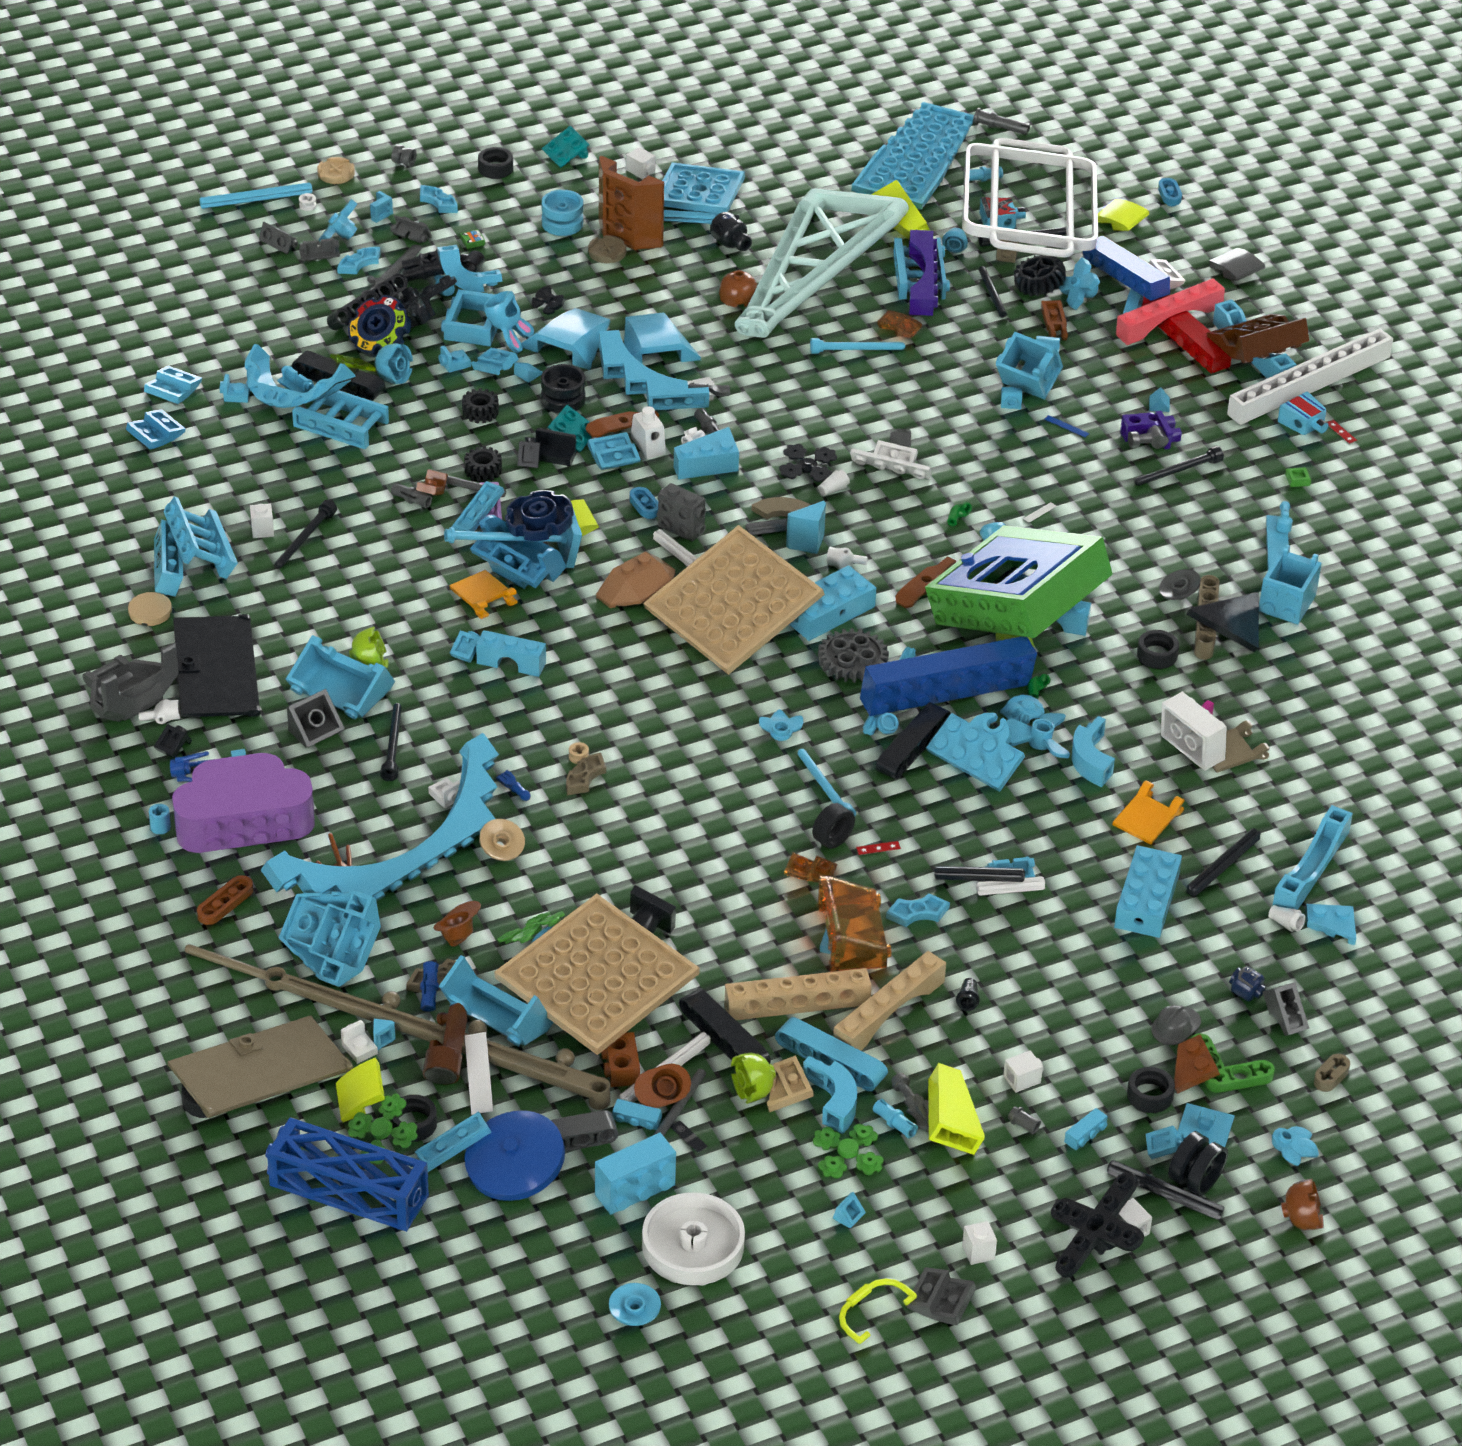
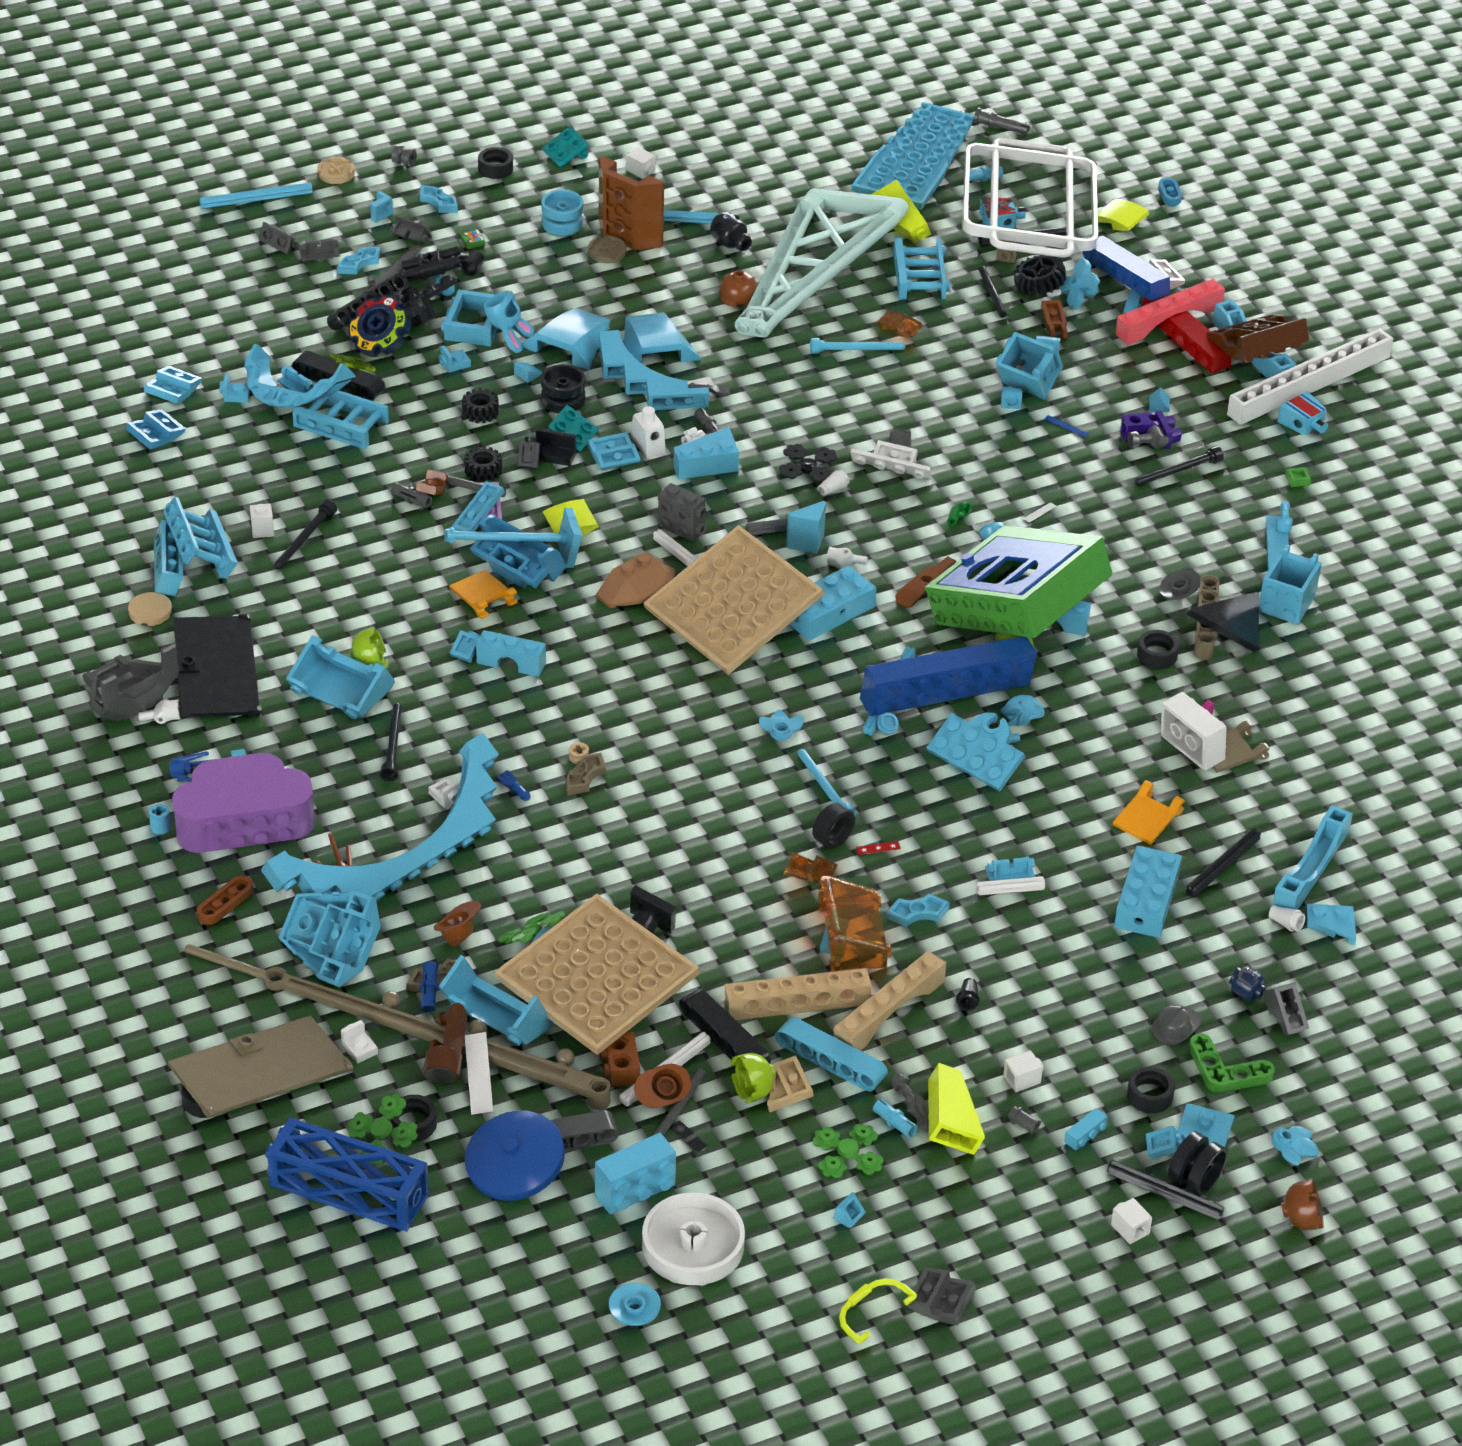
black bracket [154,724,192,759] -> none
dark grey slope [287,689,345,748] -> none
white bush [299,193,316,211] -> none
medium azure plant [318,199,358,242] -> none
neon yellow slope [336,1057,385,1122] -> none
medium azure slope [373,1019,396,1050] -> none
medium azure cylinder [375,343,413,384] -> none
medium azure tile [415,1111,492,1172] -> none
medium azure arch [437,245,502,292] -> none
medium azure plate [471,348,519,375] -> none
tan dish [479,819,525,861] -> none
dark blue piece [505,490,574,541] -> none
black piece [532,286,565,315] -> none
dark orange piece [586,411,660,438] -> none
medium azure piece [612,1099,662,1130] -> none
dark azure plate [629,487,658,519] -> none
medium azure piece [662,162,745,214] -> none
dark tan tile [752,497,810,520] -> none
medium azure arch [803,1056,857,1134] -> none
dark grey gear [818,628,889,683] -> none
black beam [875,702,951,780] -> none
dark purple arch [909,230,938,316] -> none
black axle [934,866,1025,882] -> none
medium azure cone [942,228,968,253] -> none
white brick [962,1221,997,1265] -> none
medium azure piece [1007,713,1070,758] -> none
green arm [1028,674,1051,699] -> none
black piece [1051,1172,1144,1278] -> none
medium azure arch [1071,716,1115,787] -> none
dark orange wing [1174,1034,1220,1094] -> none
dark grey slope [1209,248,1266,281] -> none
dark tan beam [1314,1054,1350,1092] -> none
red sticker [1327,420,1357,444] -> none

